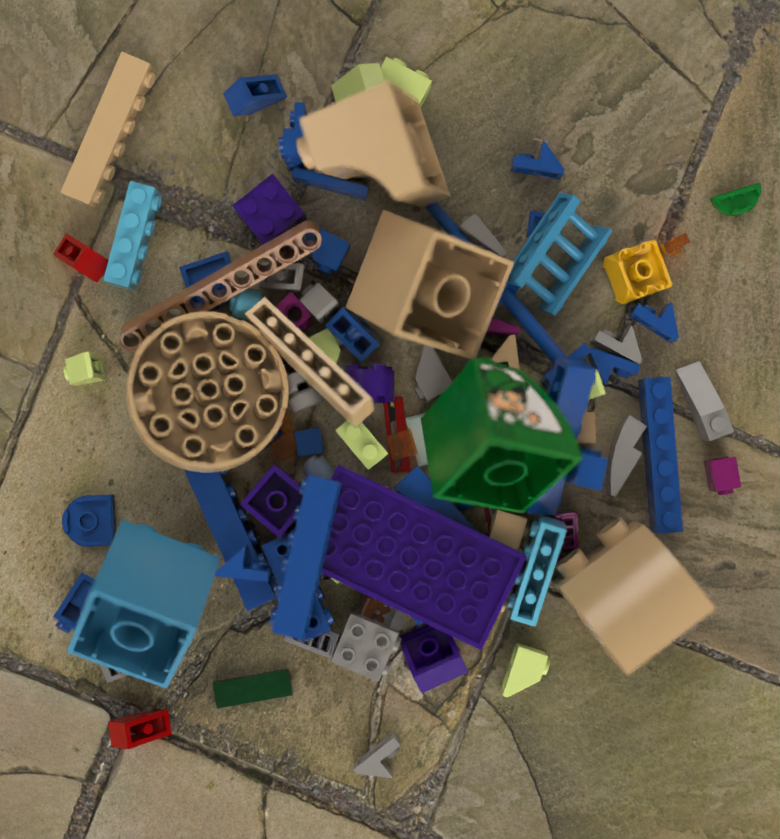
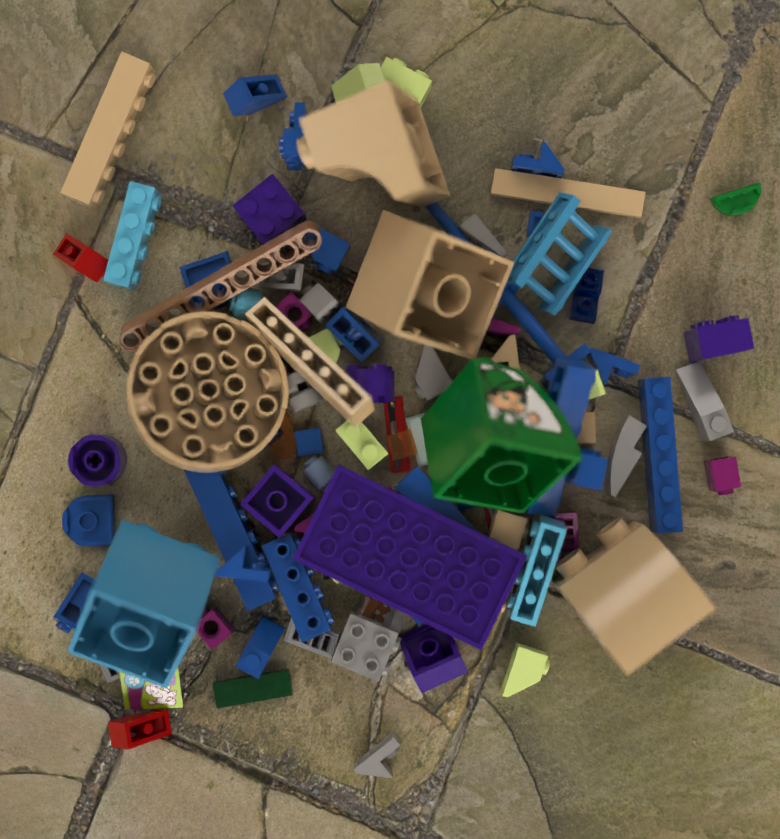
yellowish green slope [63,352,106,386] -> none
blue brick [270,475,342,640] -> none
blue tile [292,167,369,201] -> none
light grey slope [590,325,642,364] -> none
yellow slope [602,239,672,305] -> none
blue slope [628,302,679,343] -> none
clear orange plate [658,233,690,257] -> none
none -> dark purple brick [68,435,127,487]
none -> sticker [119,668,183,710]
none -> magenta brick [196,607,235,650]
none -> blue slope [235,616,285,679]
none -> tan tile [490,168,645,218]
none -> clear blue slope [569,268,604,324]
none -> dark purple brick [683,315,755,362]

